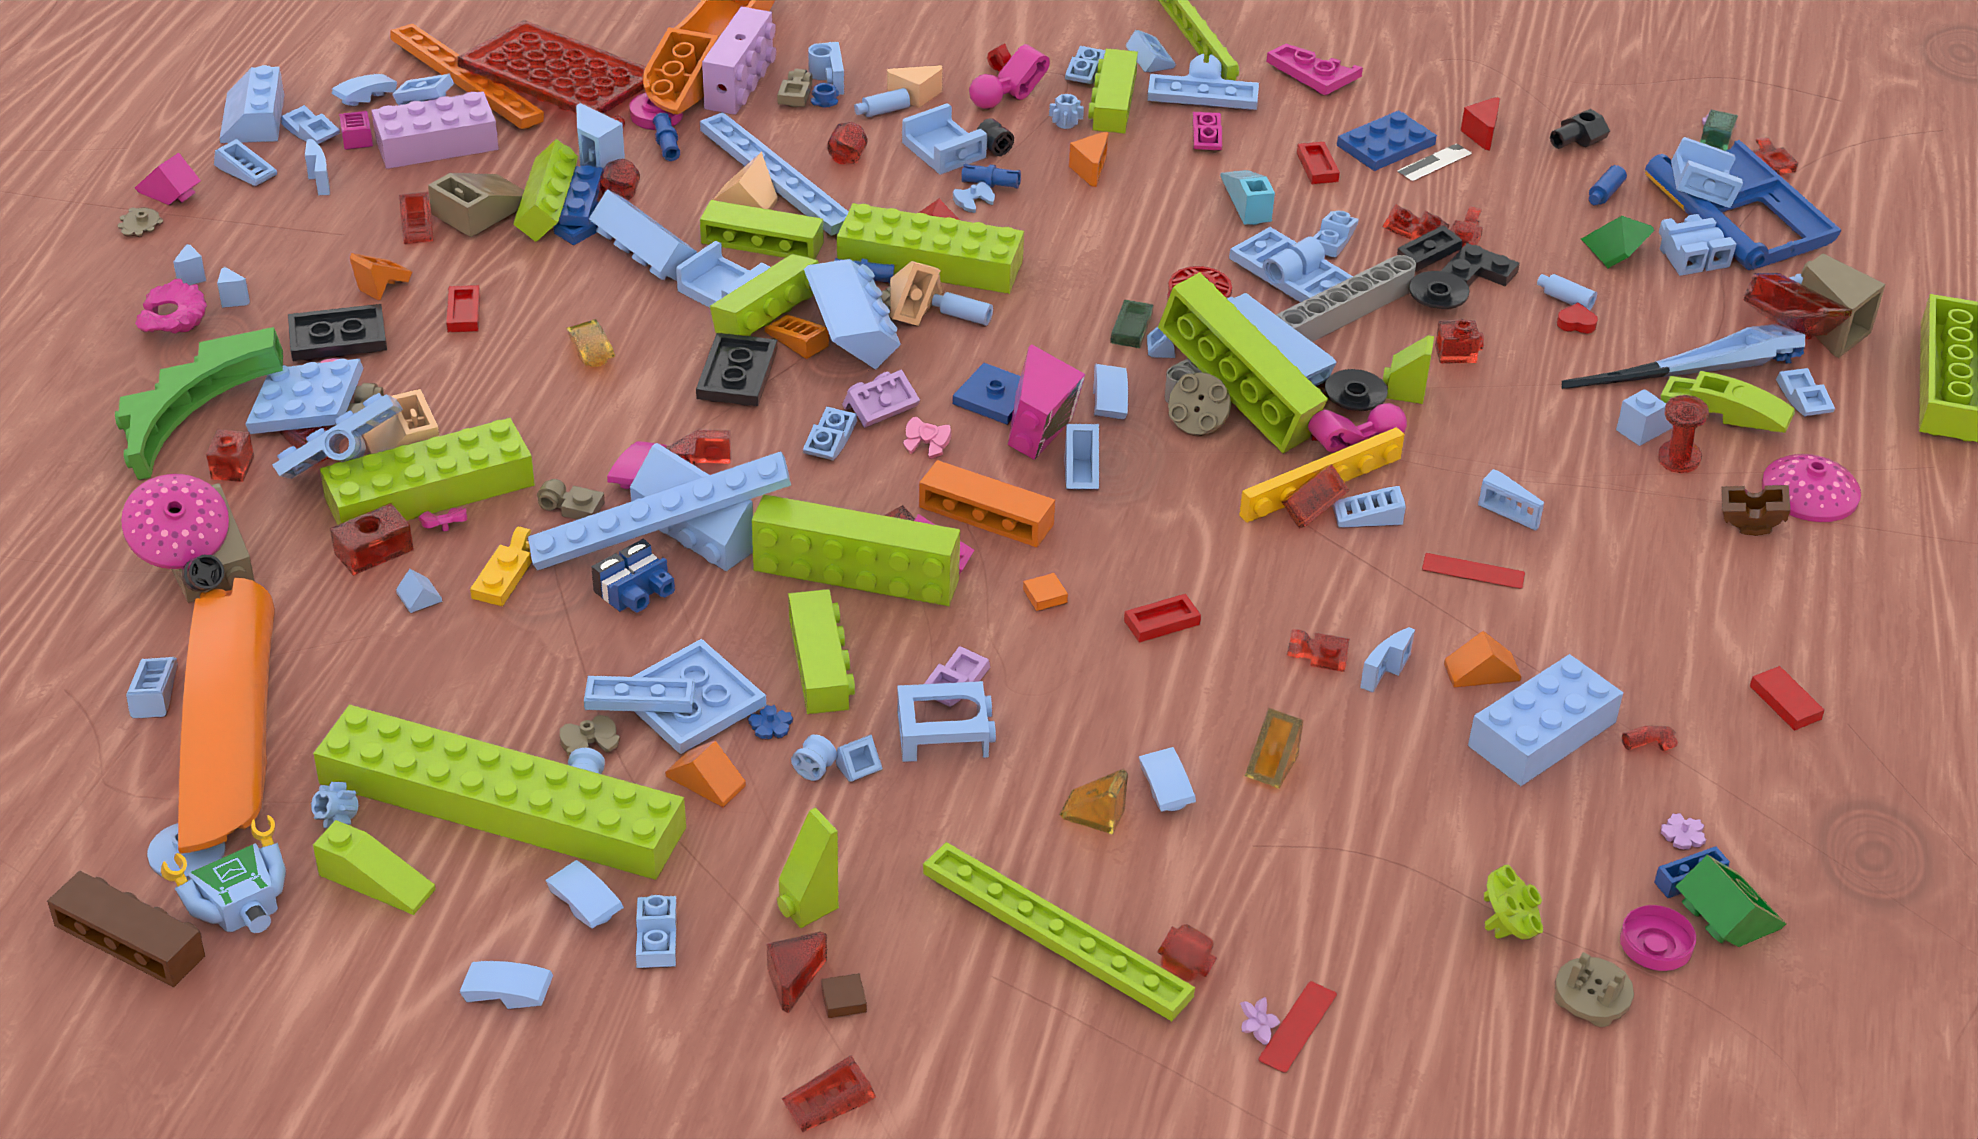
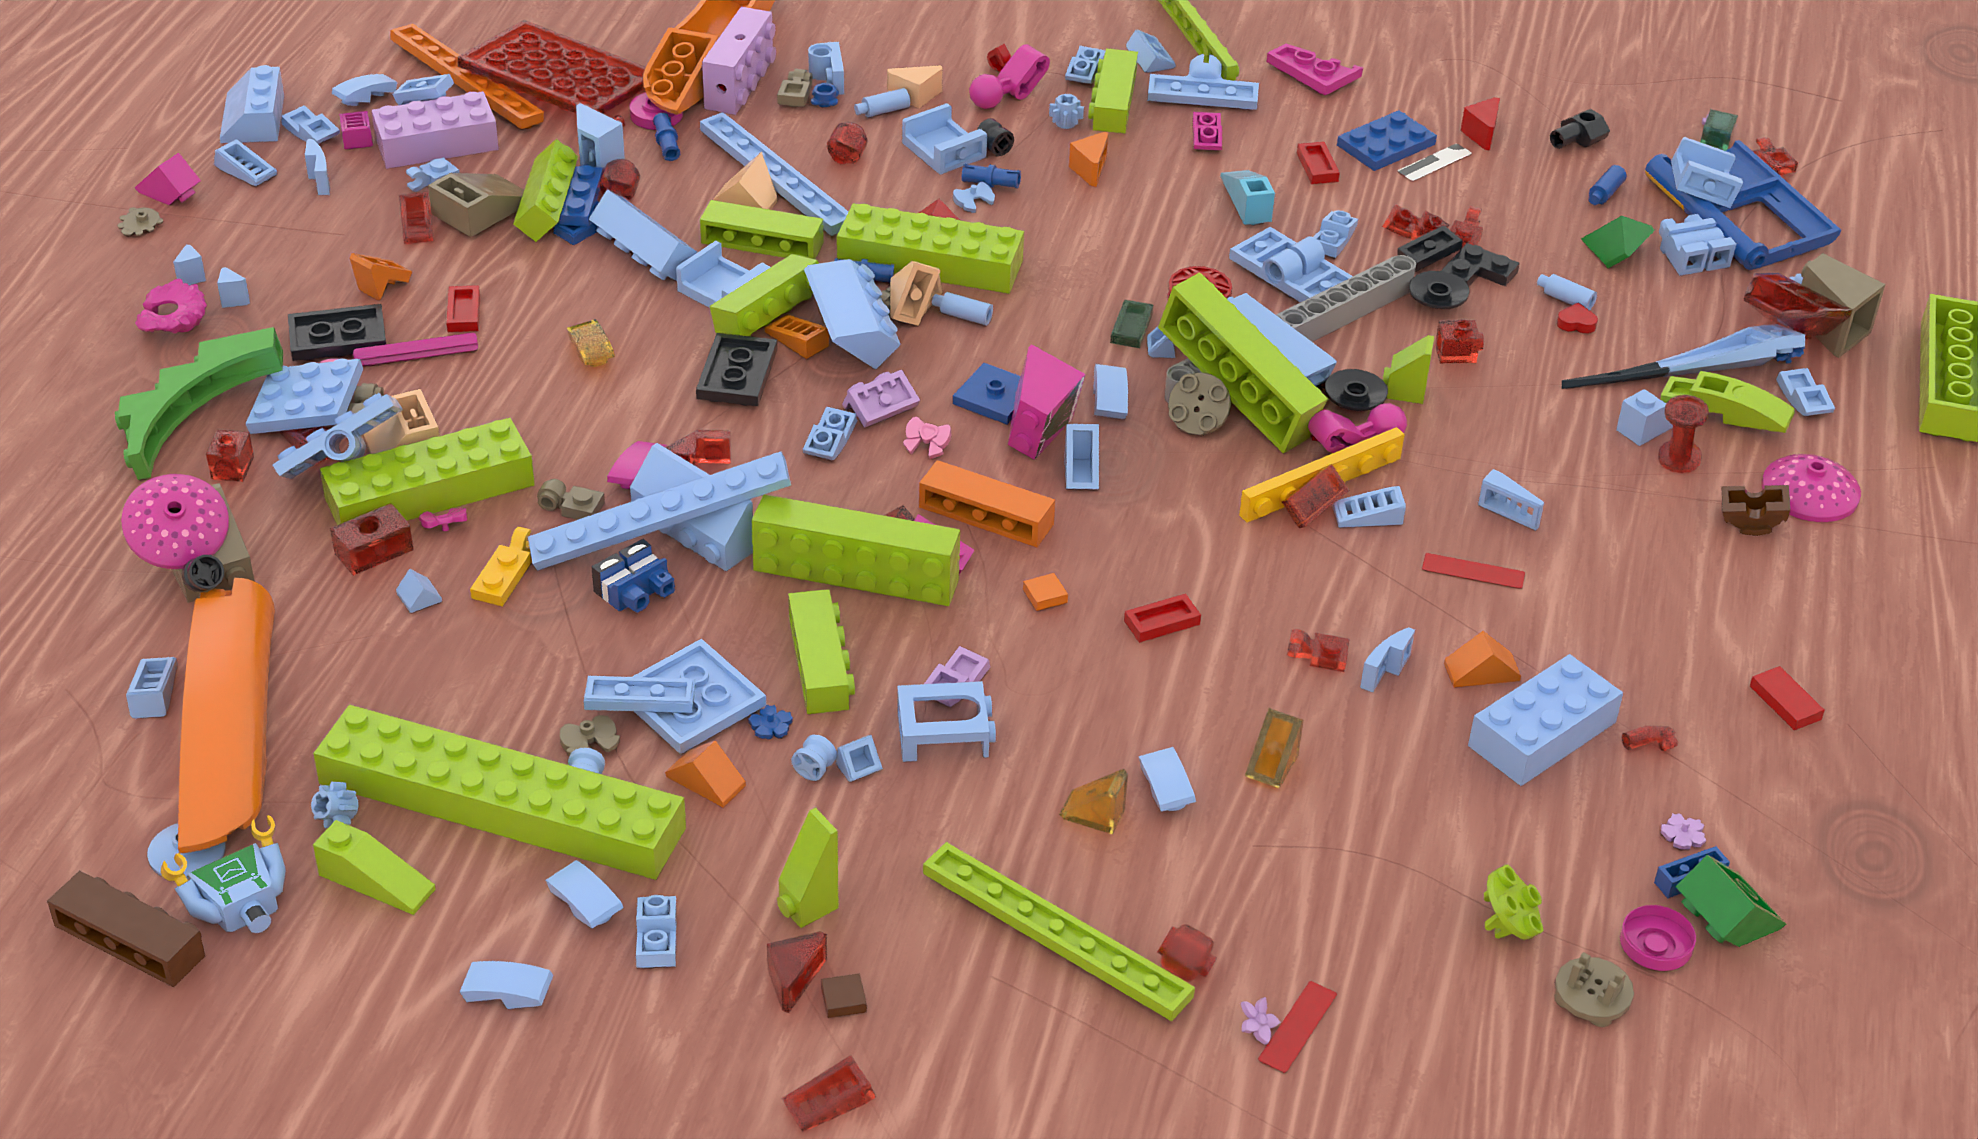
none -> dark pink axle [353,333,478,366]
none -> light blue plate [406,157,459,192]

